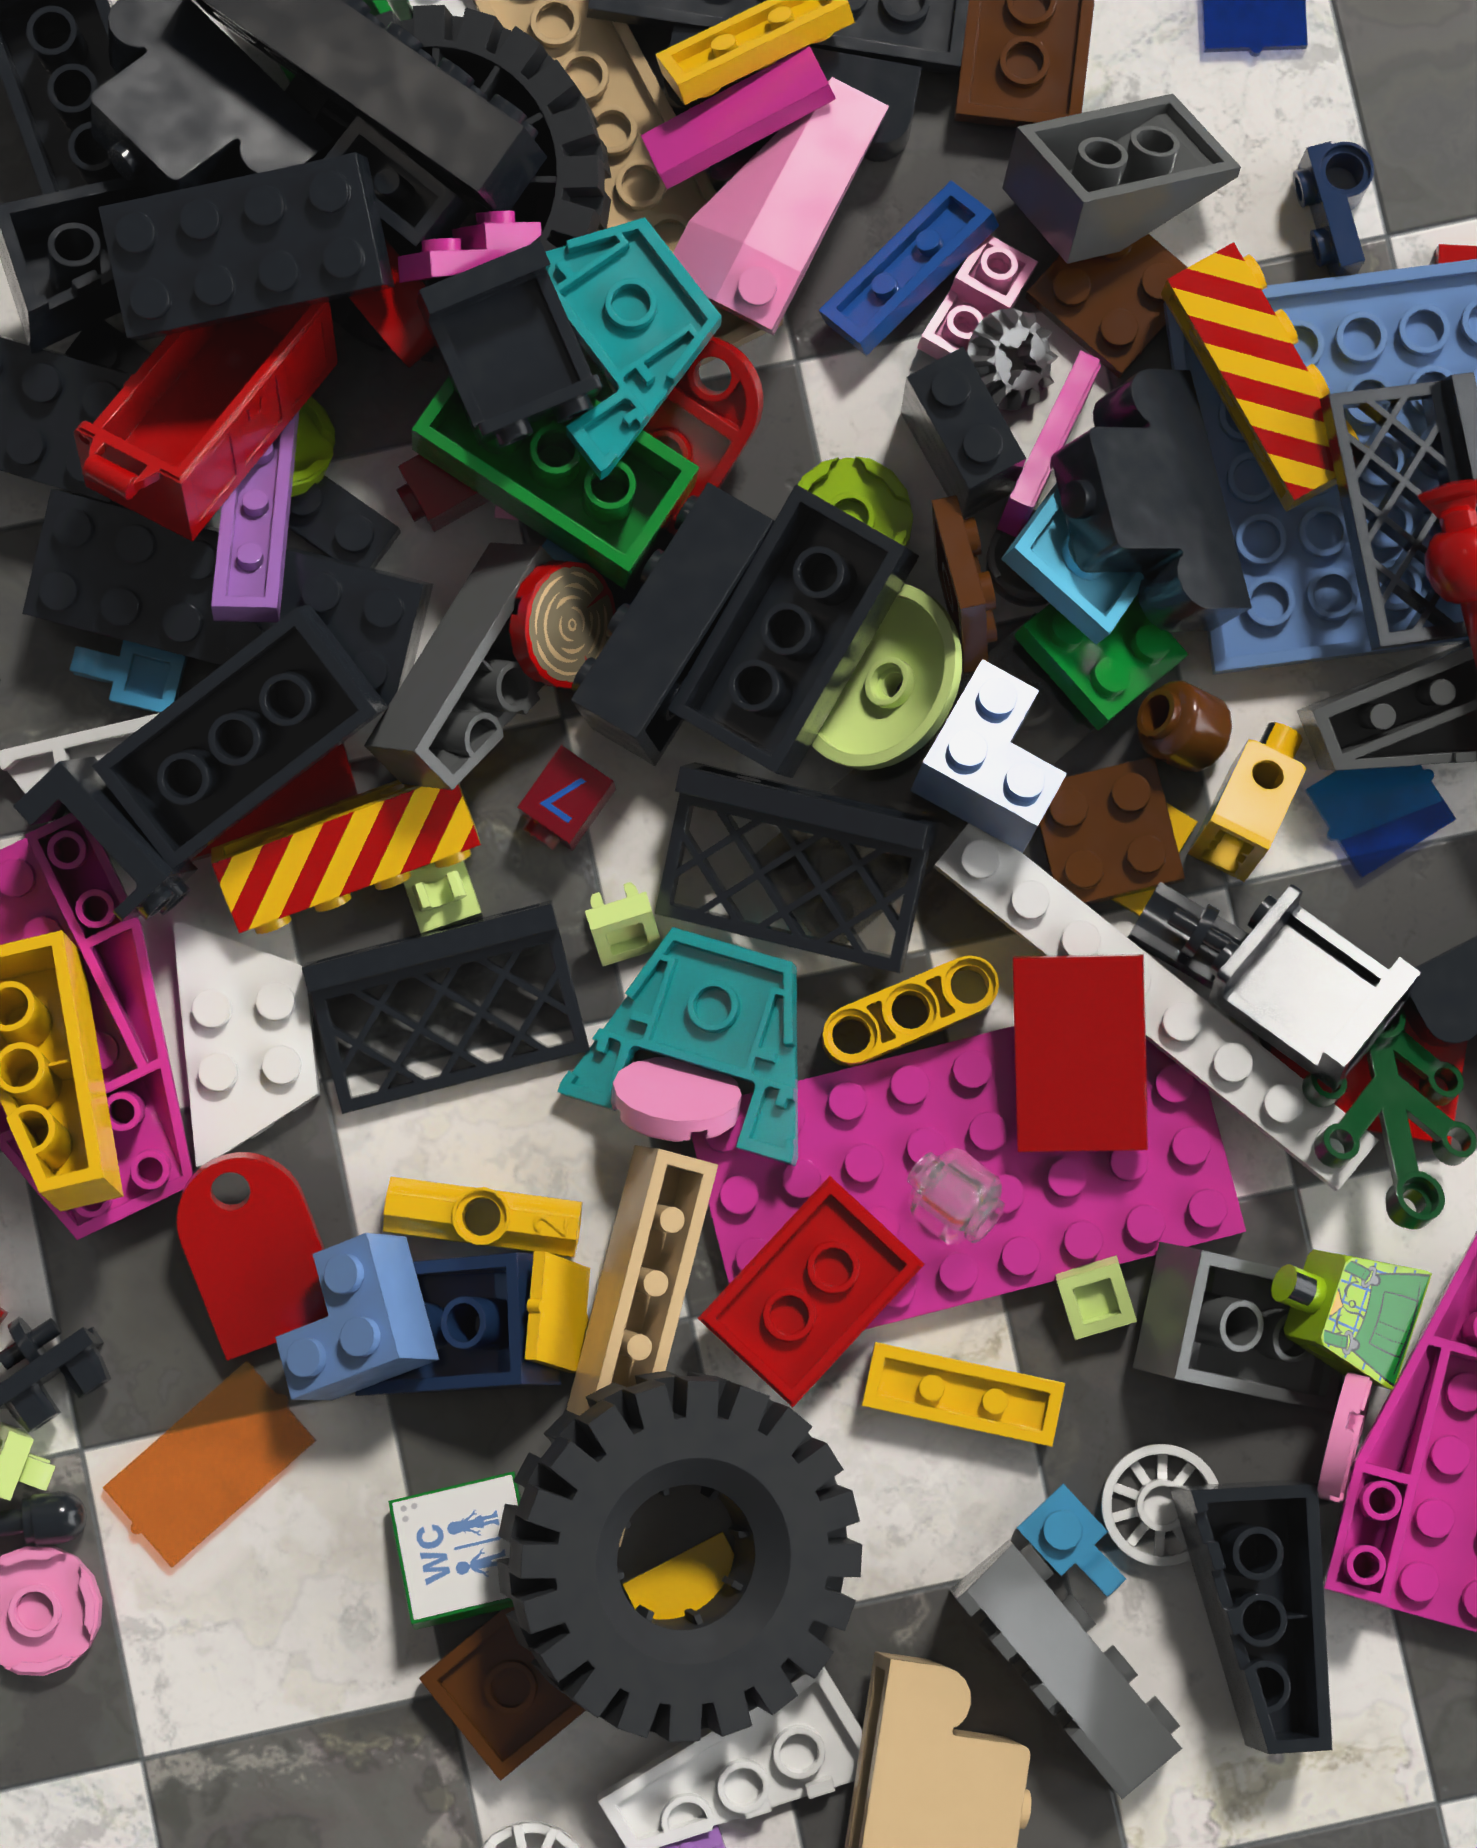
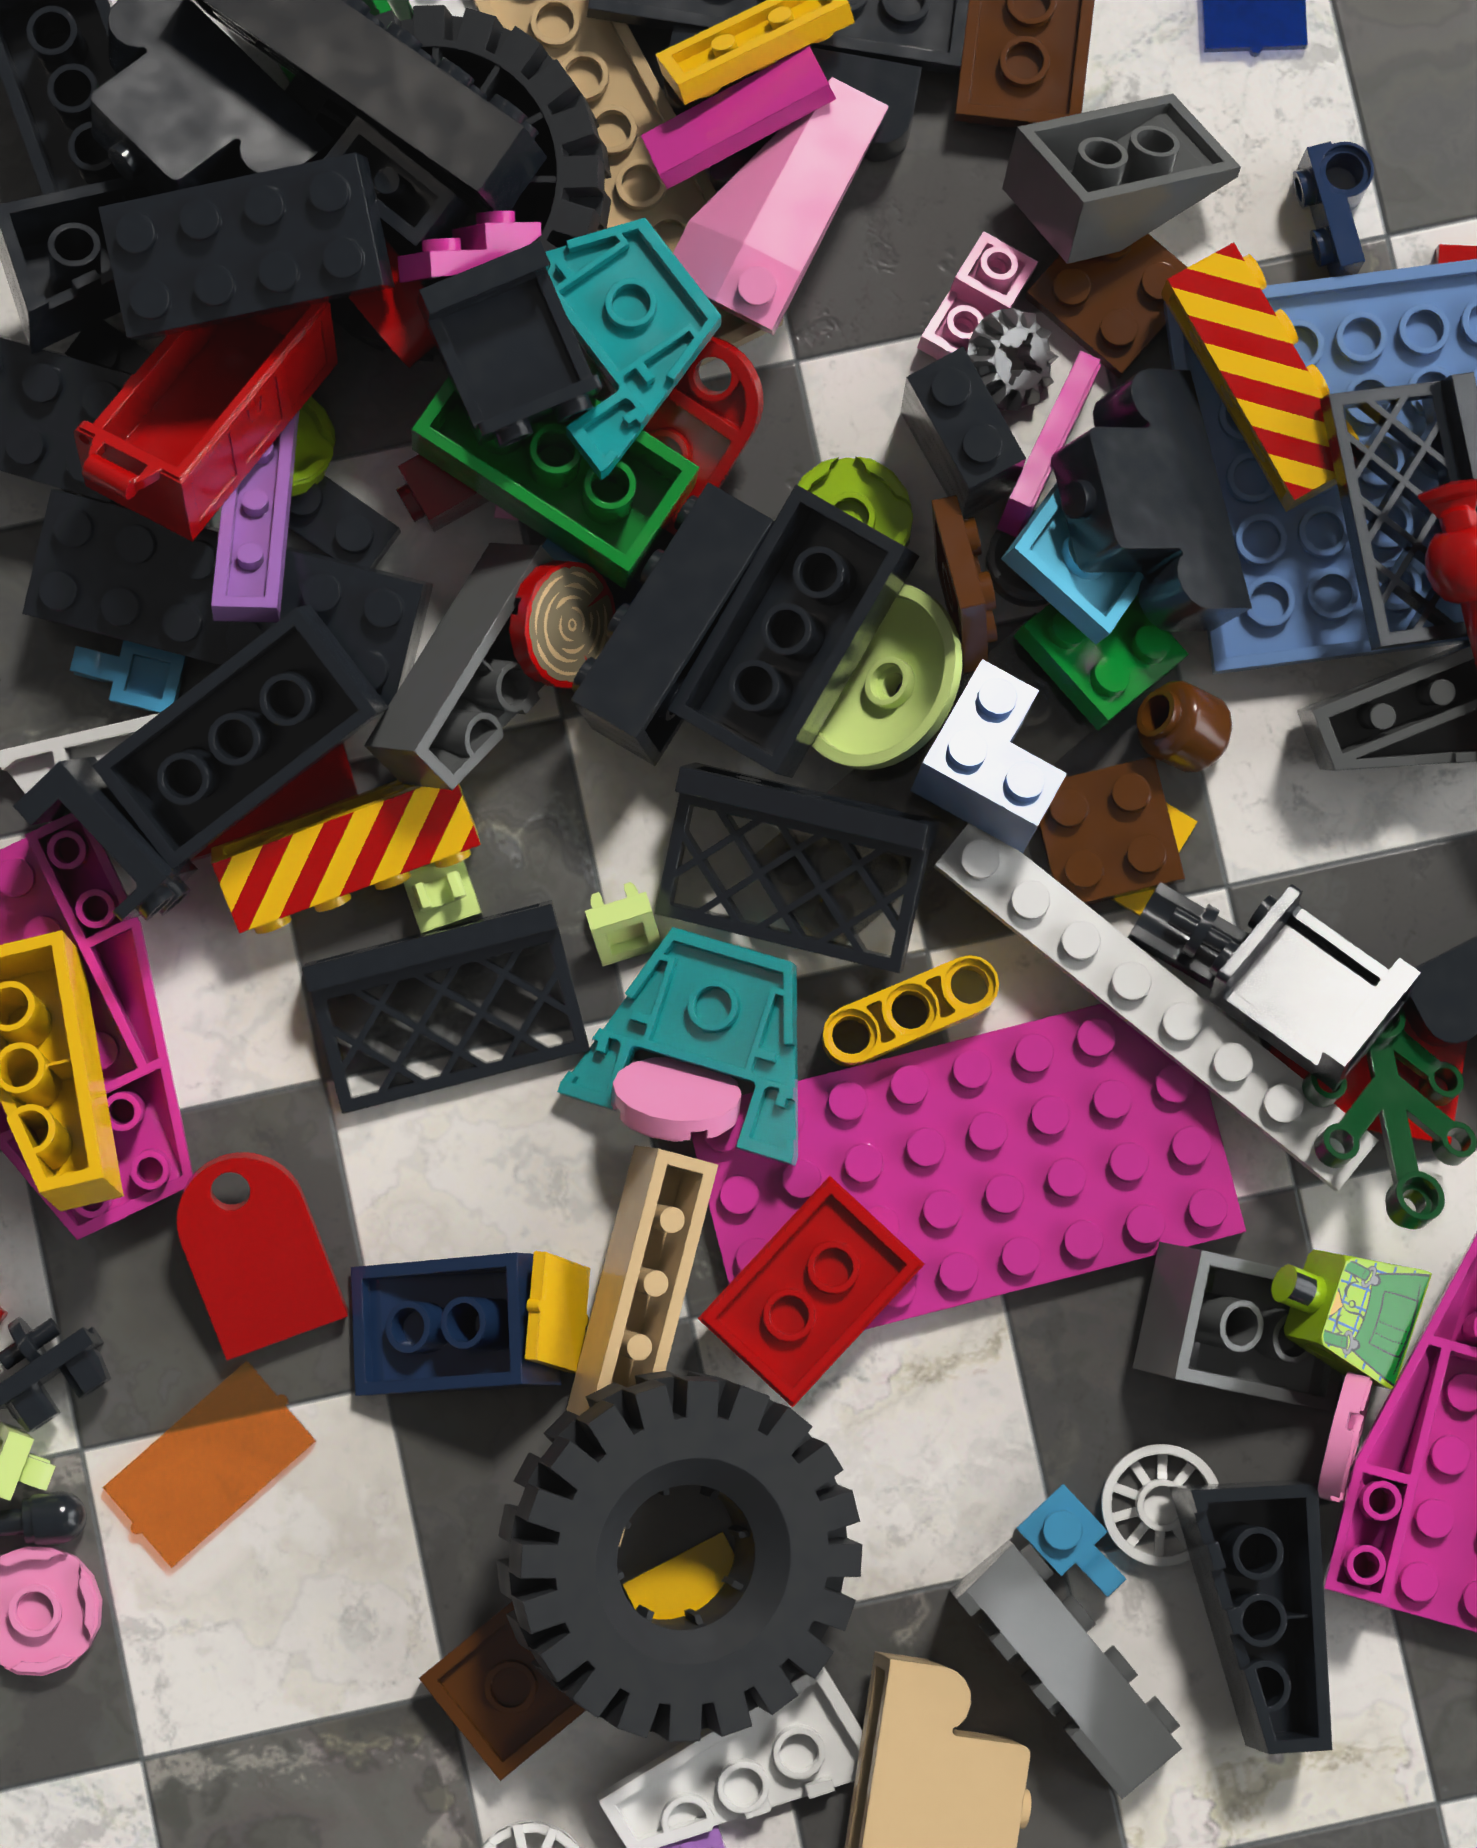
white wing [172,921,320,1168] -> none
medium blue brick [275,1233,439,1401] -> none
yellow piece [383,1176,583,1258] -> none
white tile [388,1471,521,1630] -> none
dark red brick [517,745,616,851] -> none
blue plate [819,180,999,356] -> none
yellow plate [861,1342,1065,1447] -> none
clear head [907,1148,1005,1245] -> none
red tile [1013,954,1149,1152] -> none
yellowish green plate [1055,1255,1137,1340] -> none
yellow torso [1187,722,1306,882] -> none
clear blue piece [1305,765,1456,879] -> none

